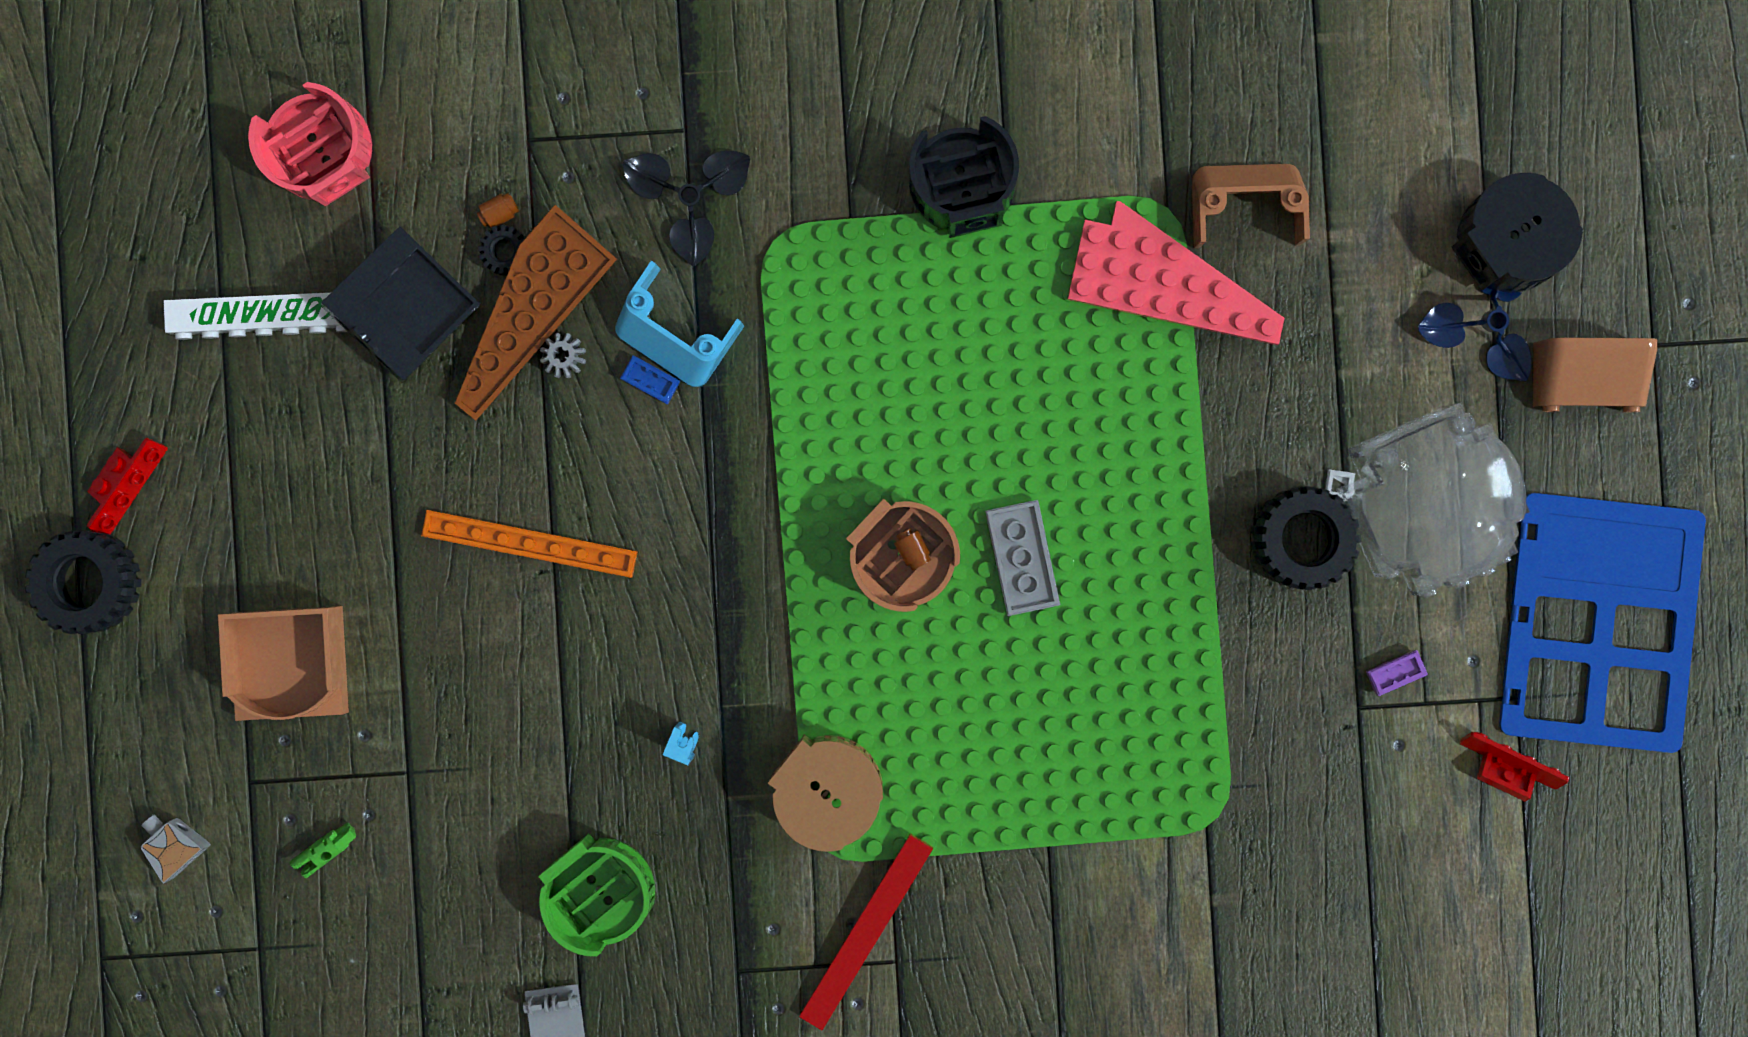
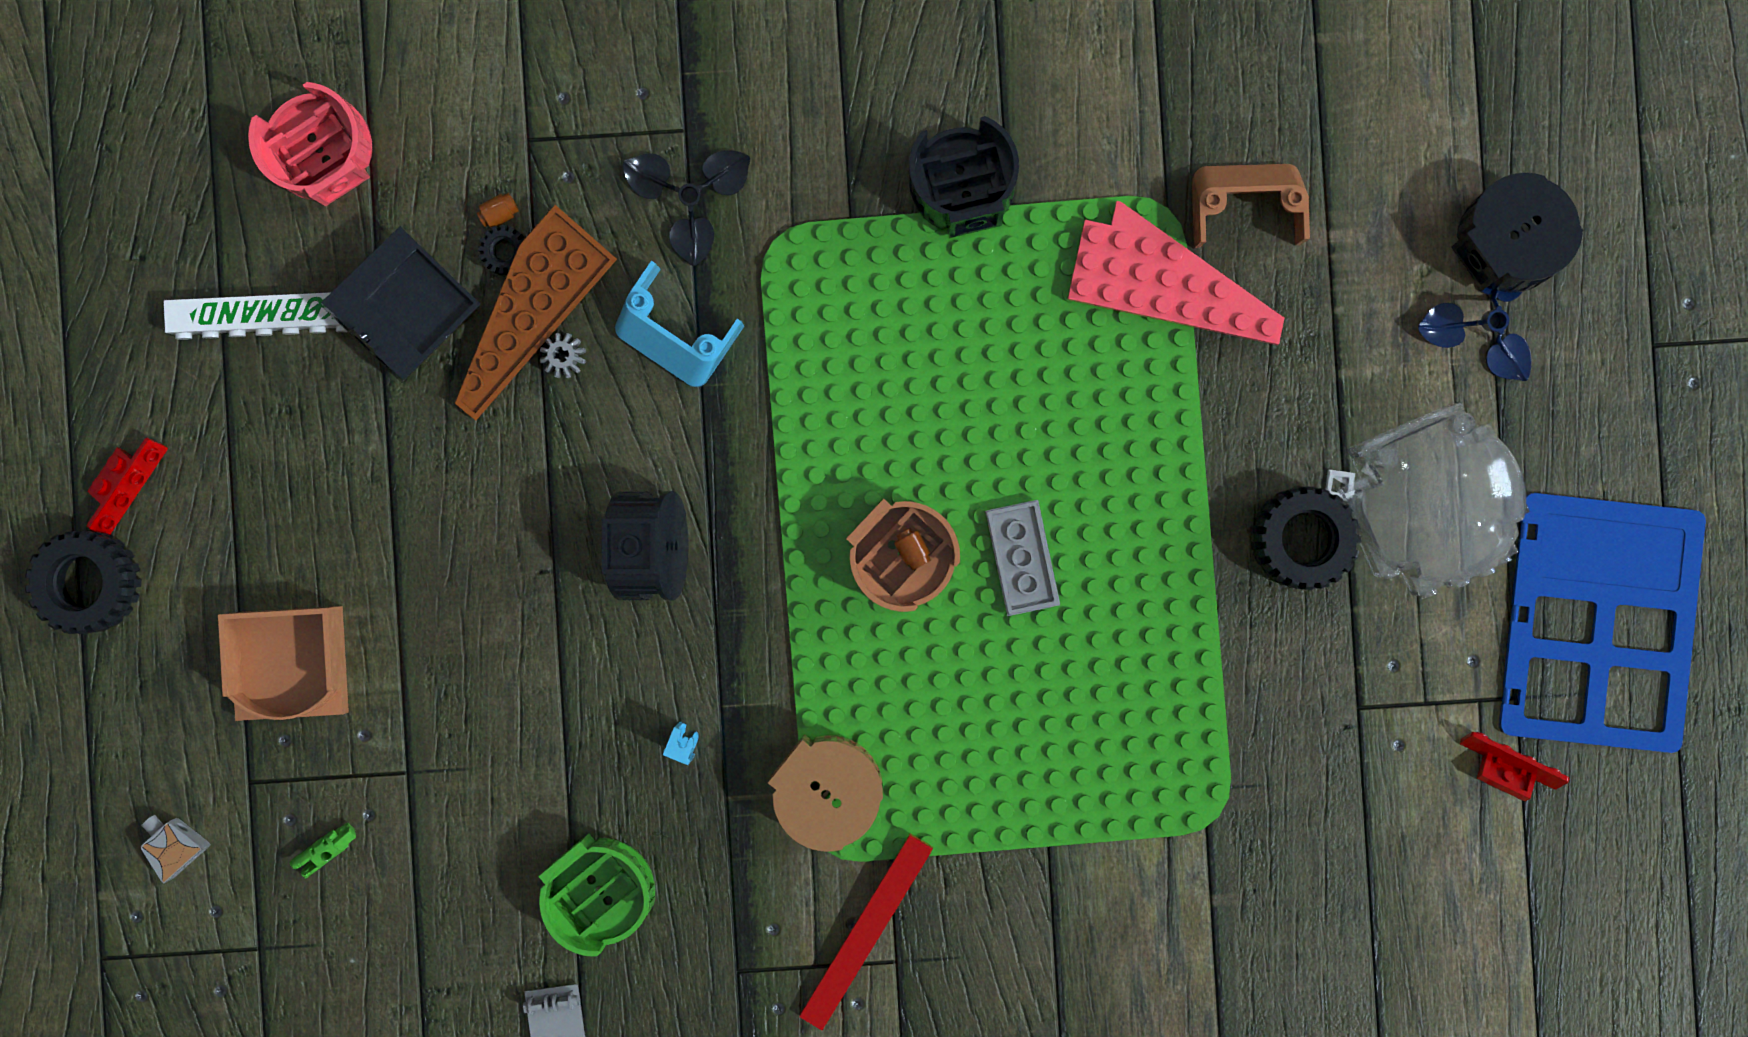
orange tile [421,510,638,578] -> none
blue plate [620,355,681,405] -> none
medium lavender plate [1366,650,1428,696] -> none
nougat windscreen [1533,338,1657,413] -> none
none -> black piece [602,491,689,601]

